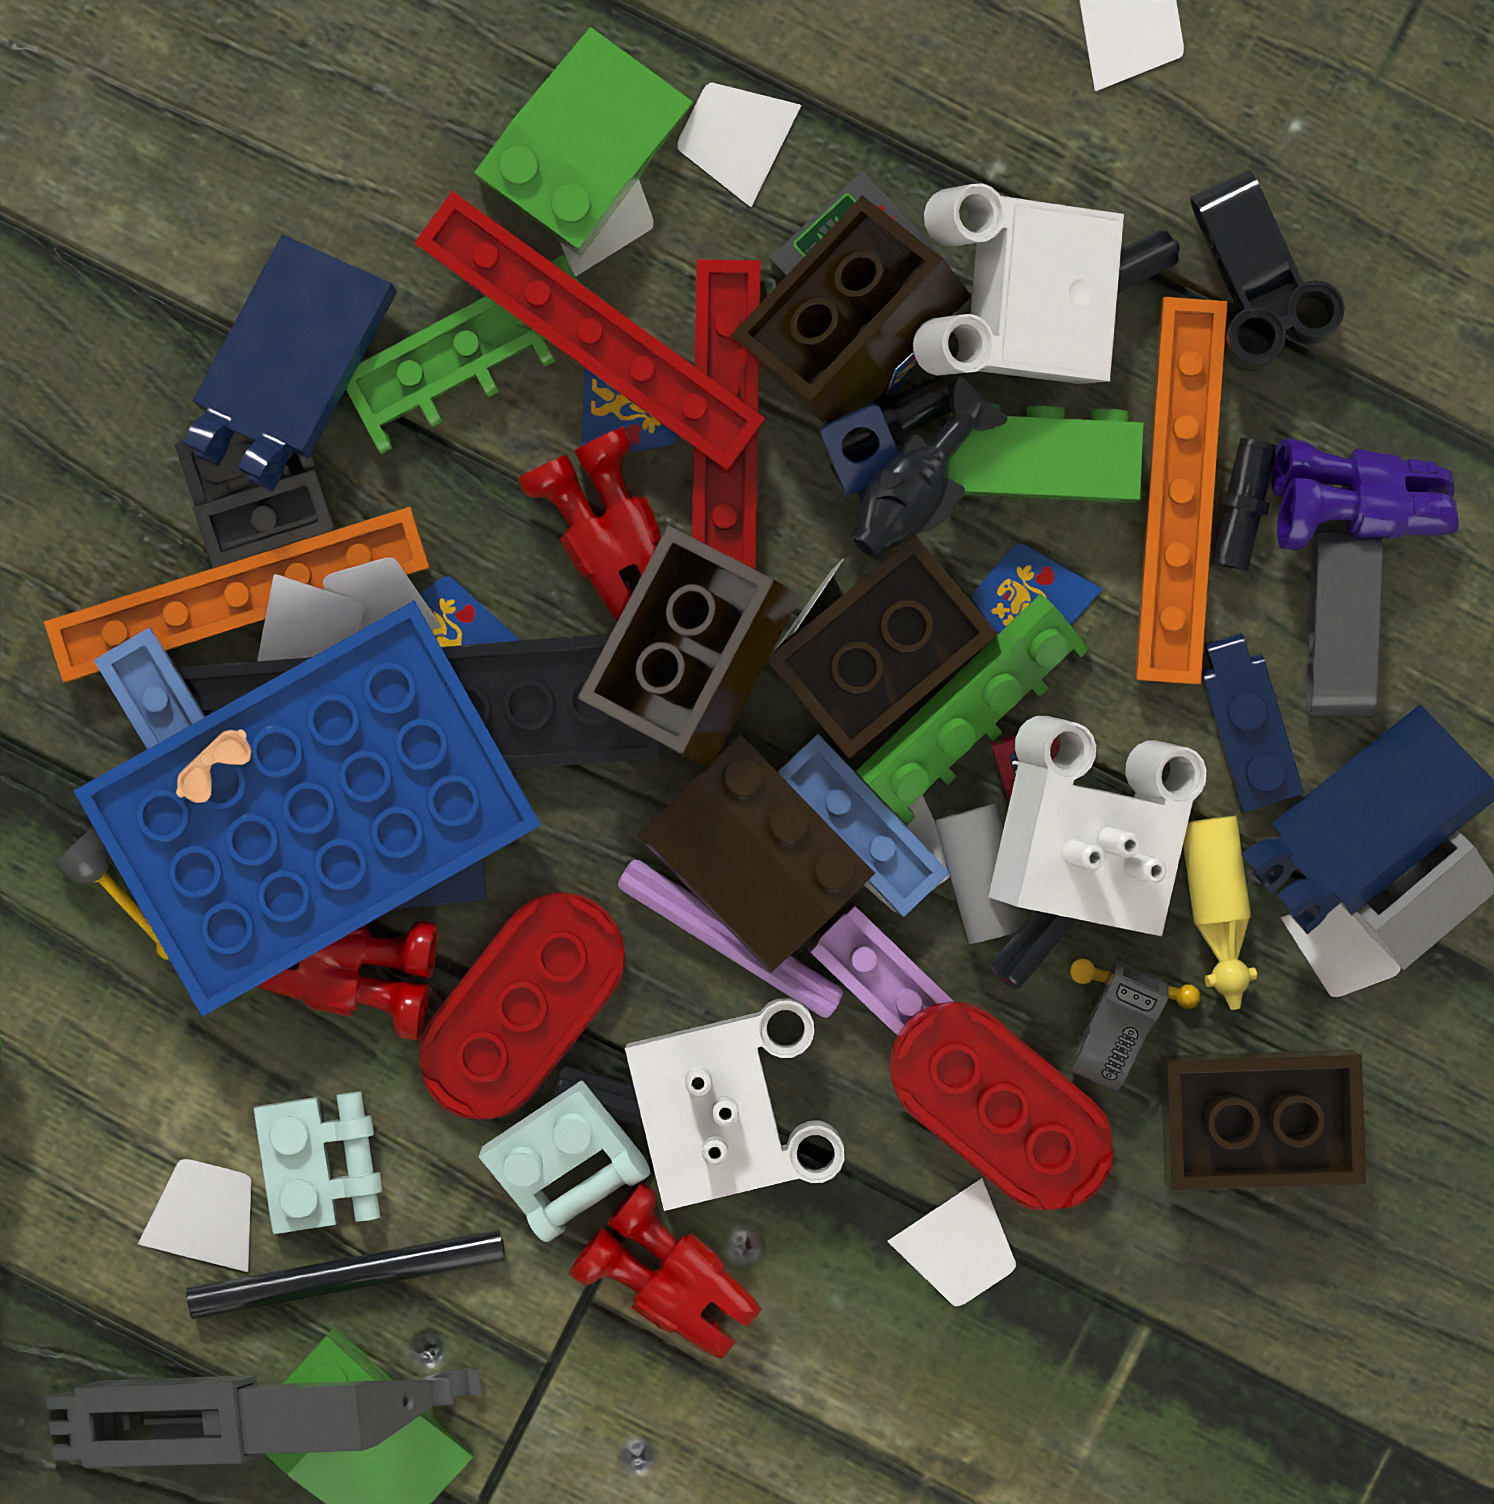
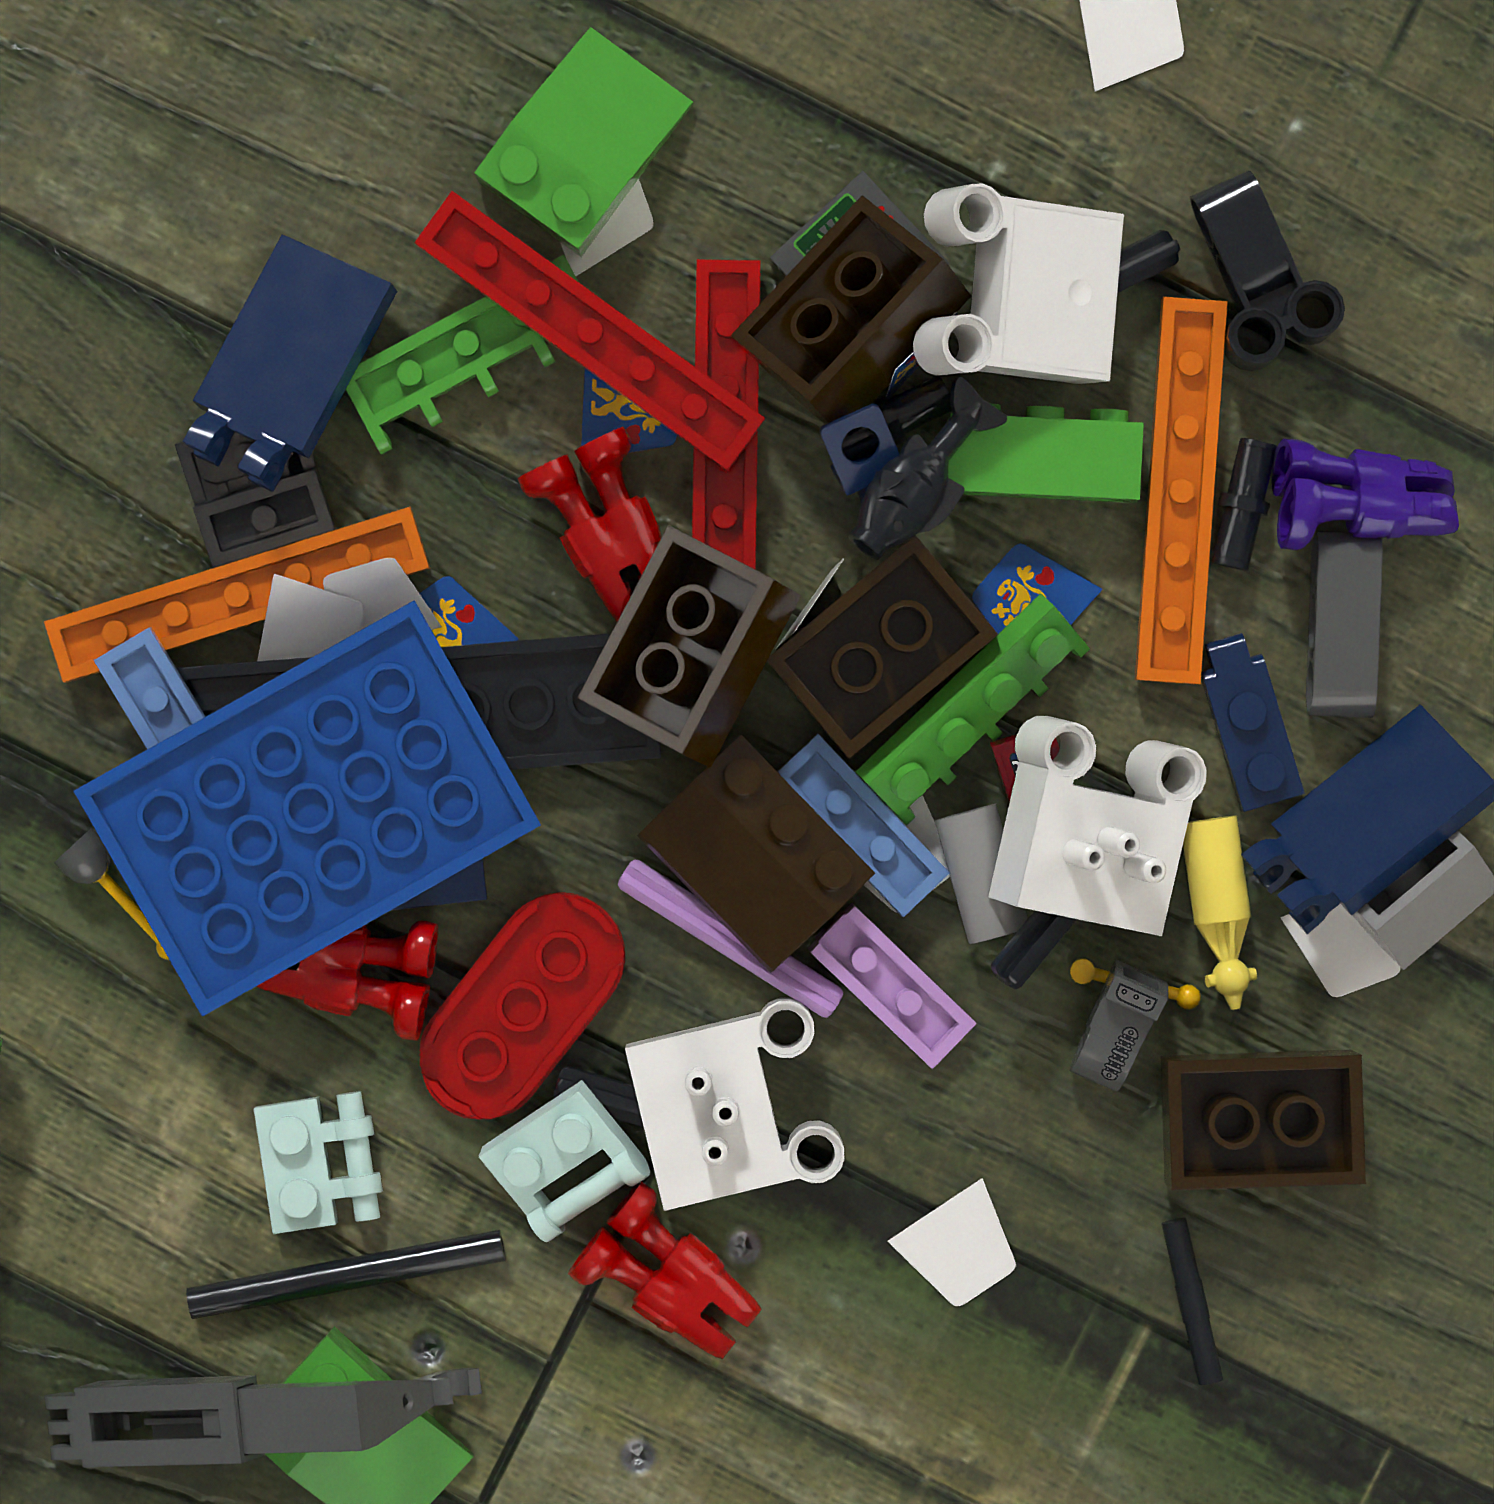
white sticker [138,1159,252,1272] -> none
light nougat piece [176,729,252,803] -> none
white sticker [678,83,801,207] -> none
red tile [889,1002,1113,1211] -> none
none -> black piece [1161,1218,1223,1385]

